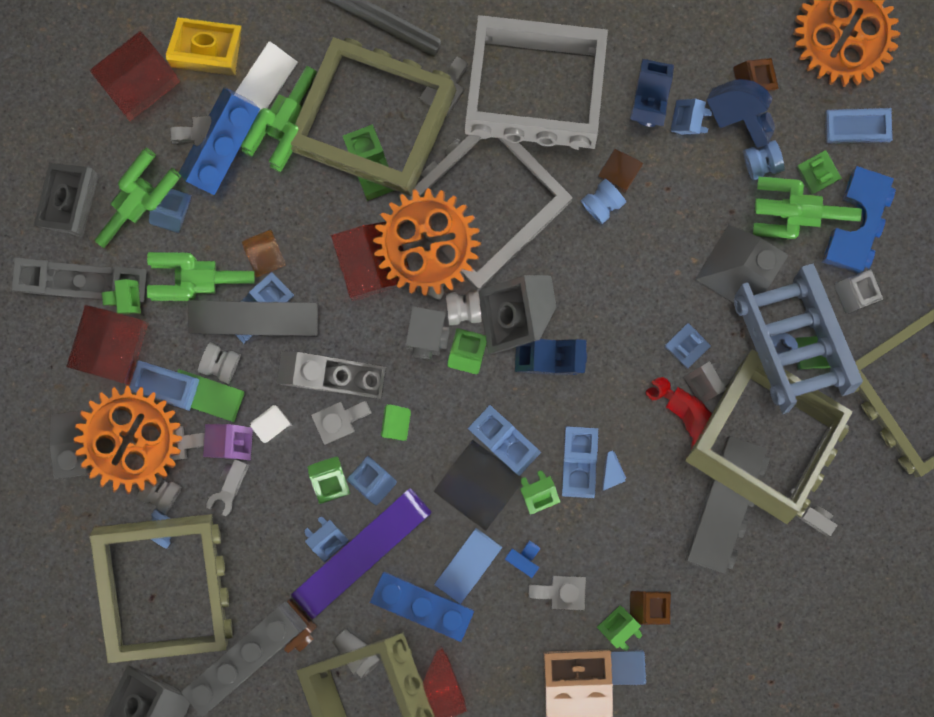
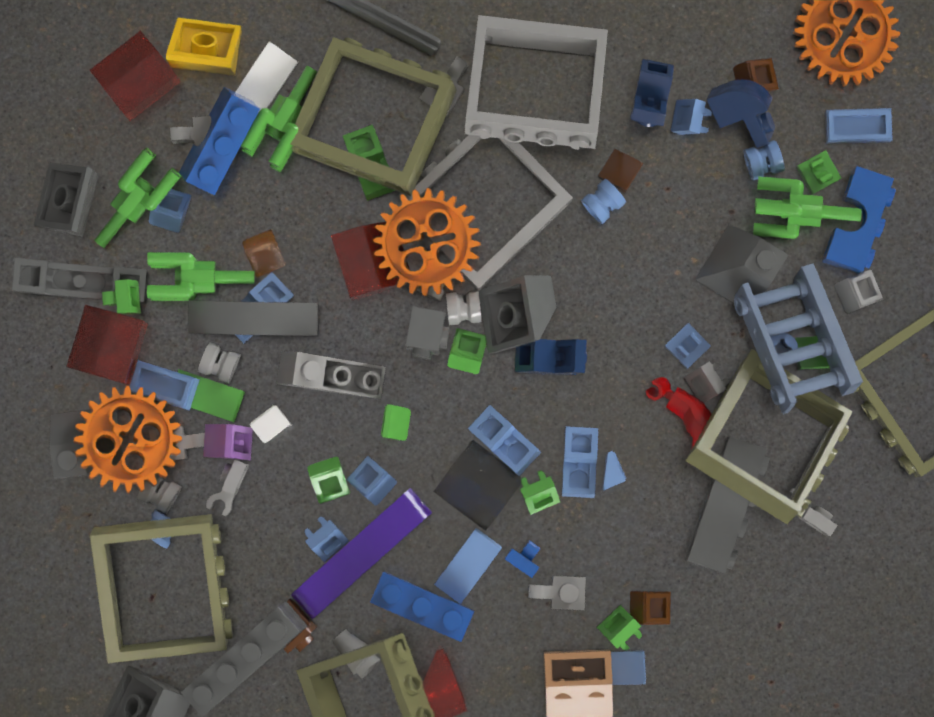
light grey plate [311,401,372,445] -> none

